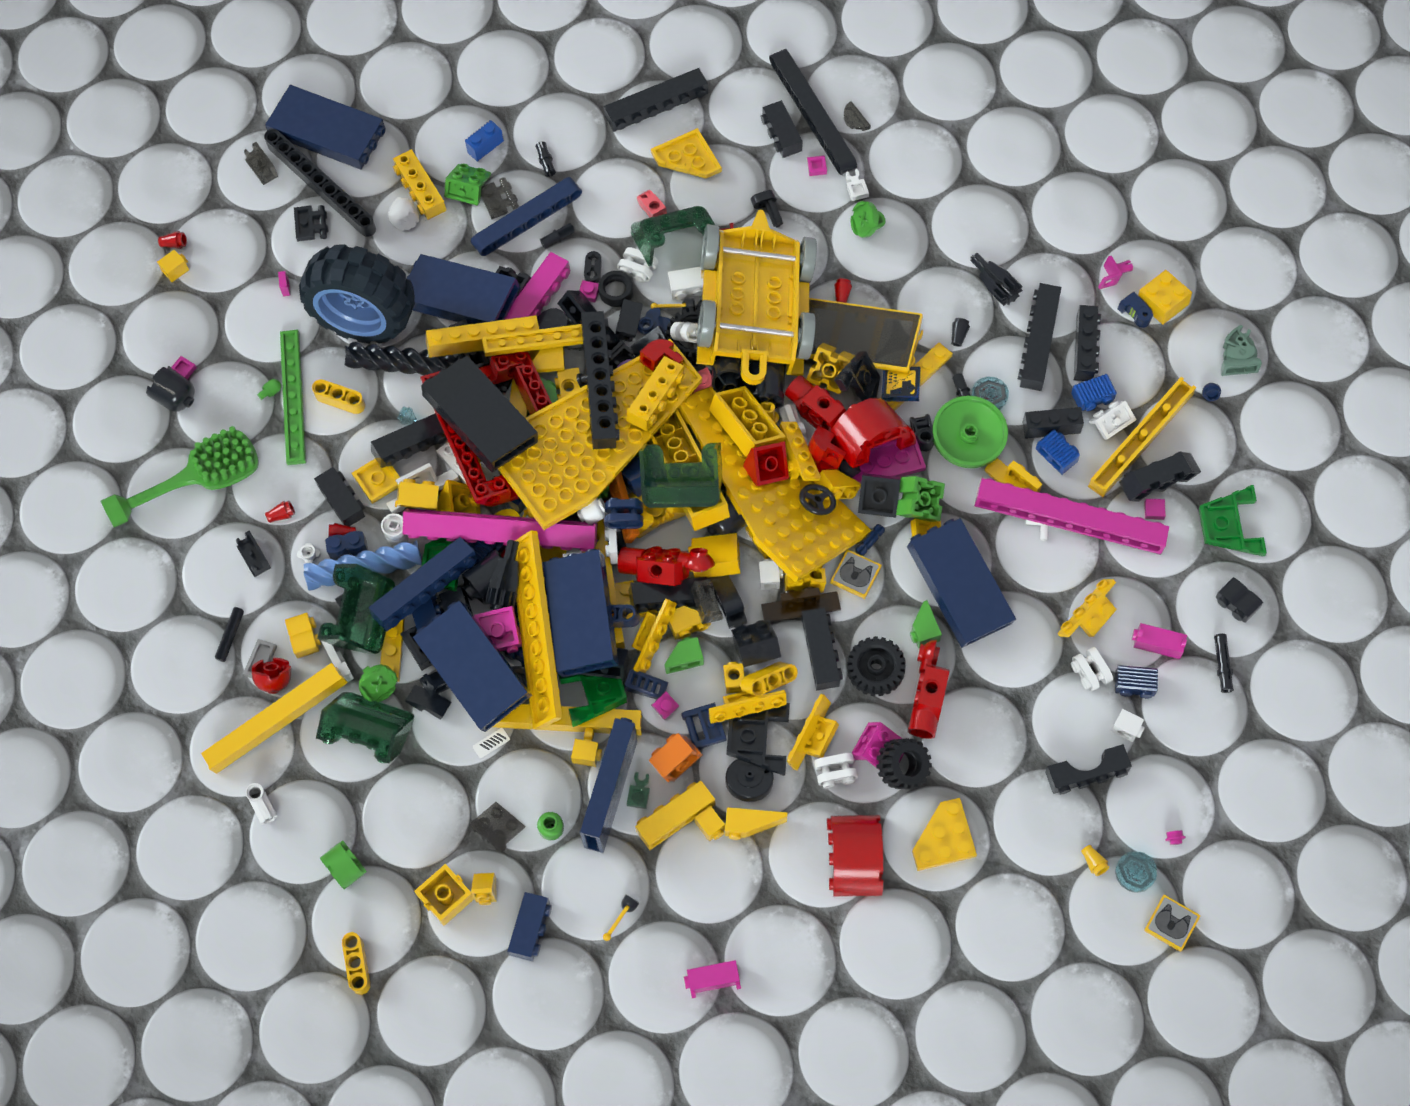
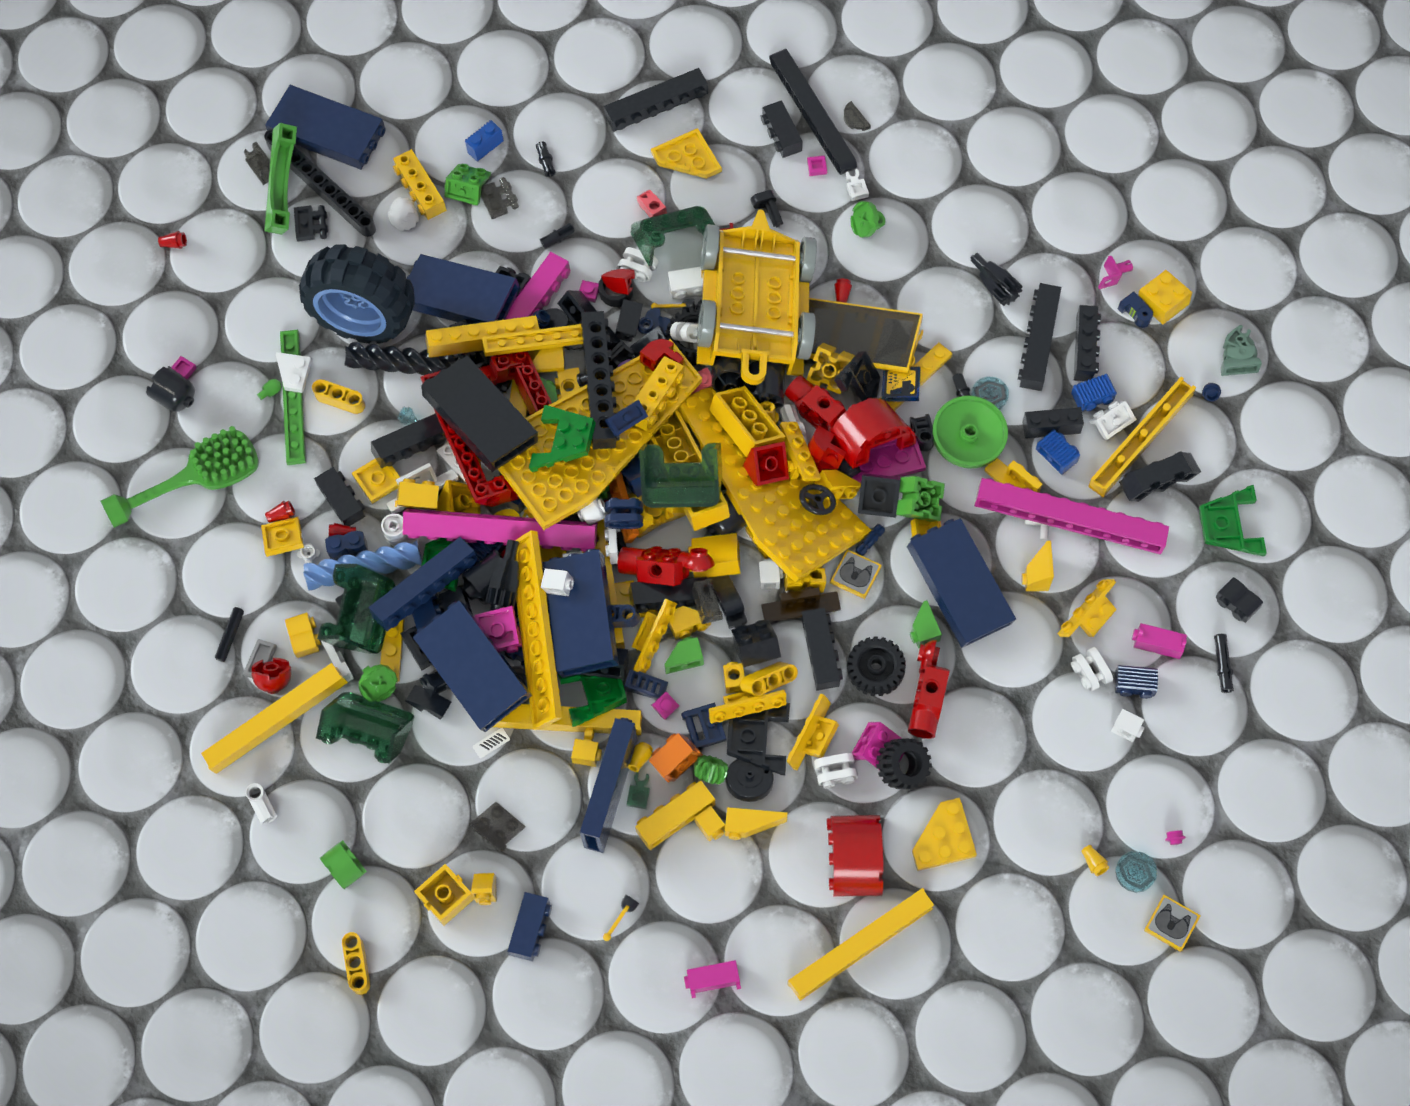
yellow brick [157,249,189,282] -> none
black hinge [236,530,271,577] -> none
dark pink tile [278,271,290,297] -> none
dark blue beam [470,177,582,256] -> none
bright green head [537,812,564,841] -> none
black beam [584,251,602,283] -> none
black cone [951,318,970,347] -> none
black arch [1045,744,1132,795] -> none
dark pink tile [1144,499,1166,520] -> none
none -> yellow tile [261,517,304,557]
none -> bright green arch [264,123,297,235]
none -> white wing [276,352,312,393]
none -> green wing [529,405,596,472]
none -> dark blue plate [532,309,550,328]
none -> white brick [541,569,574,596]
none -> red brick [601,269,635,295]
none -> dark blue plate [605,400,648,436]
none -> yellow cone [628,742,653,772]
none -> bright green gear [694,755,728,785]
none -> yellow tile [787,888,934,1001]
none -> yellow slope [1021,541,1054,591]

